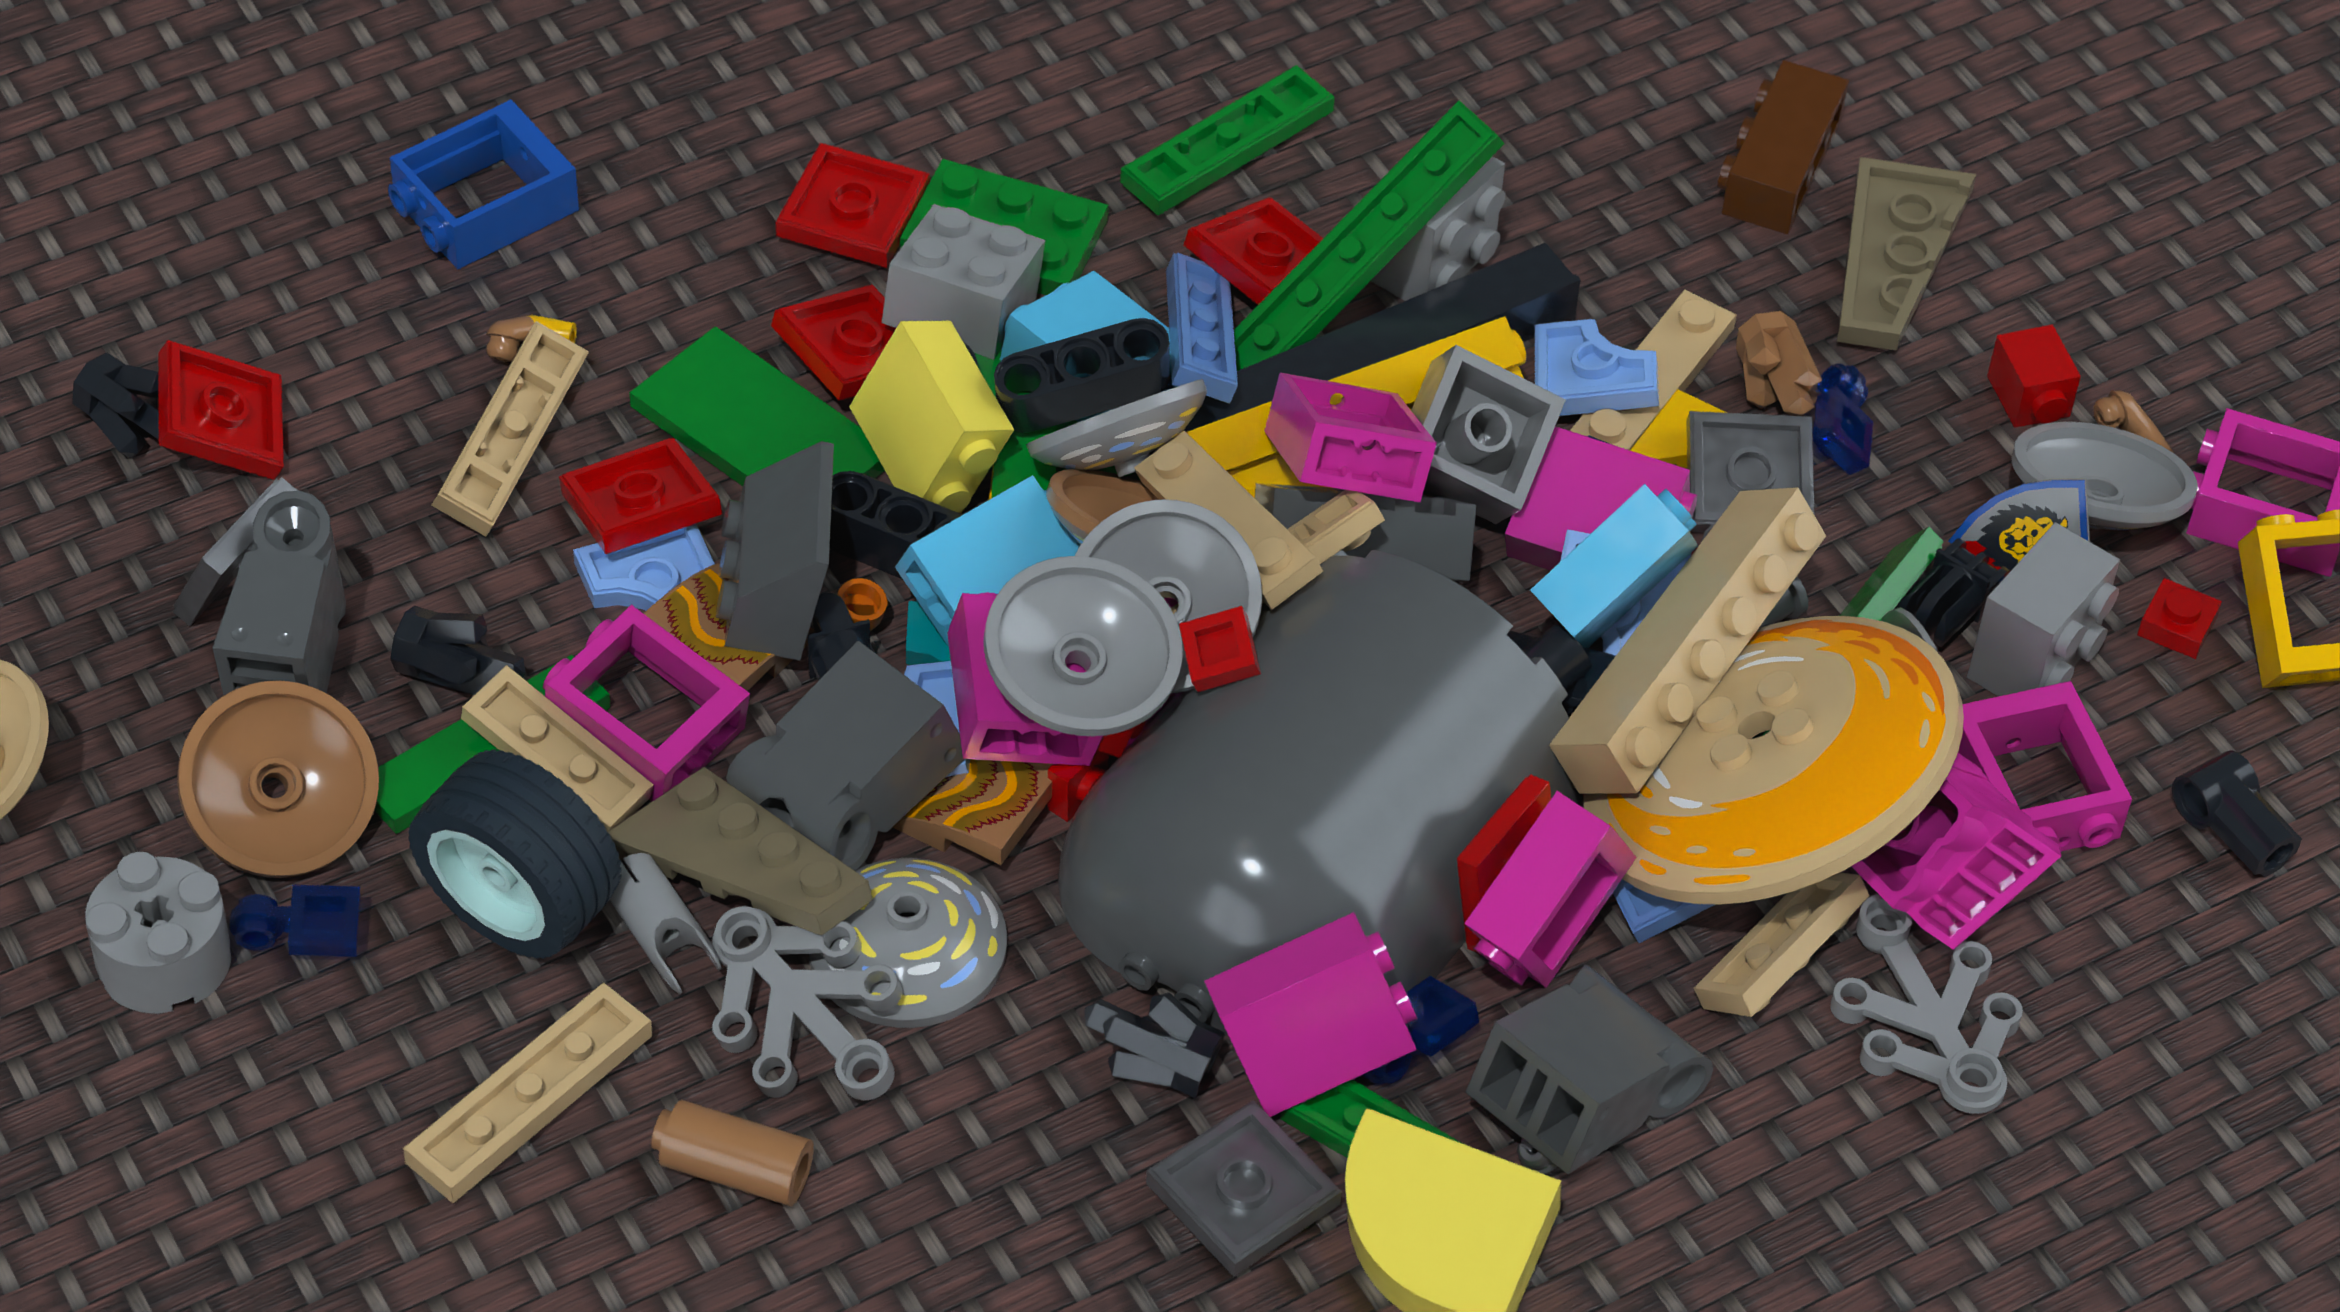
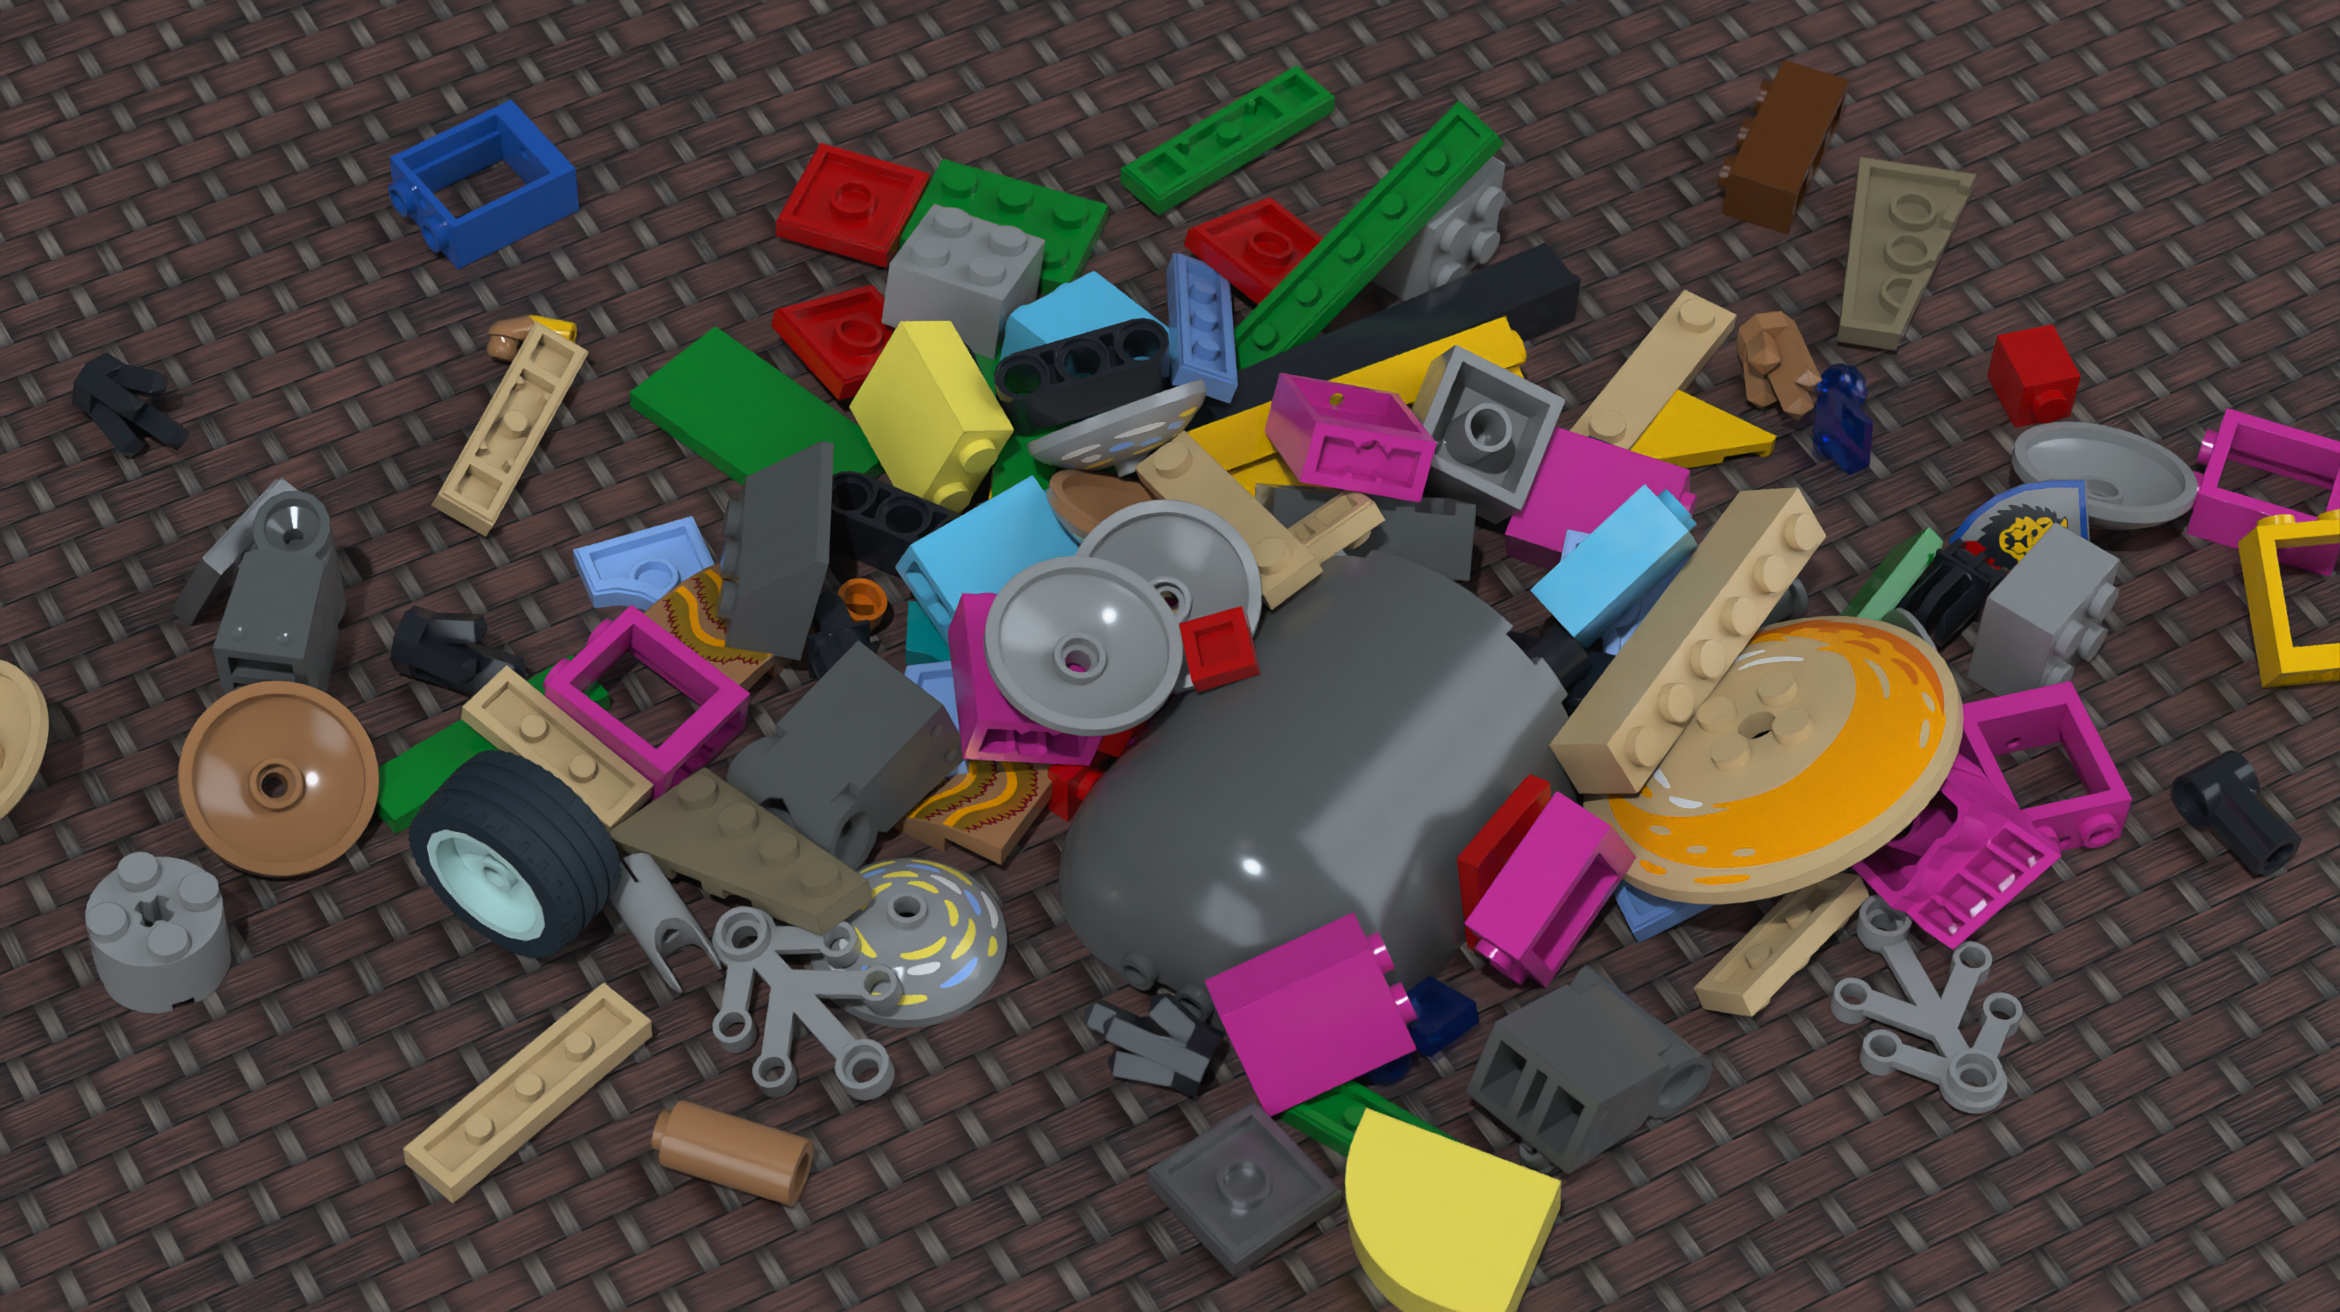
red plate [158,340,284,480] -> none
clear blue plate [229,884,361,957] -> none
red plate [559,438,722,554] -> none
light blue tile [1535,319,1659,416] -> none
flat silver plate [1686,411,1814,533] -> none
medium nougat arm [2093,390,2174,453] -> none
red plate [2137,578,2222,659] -> none

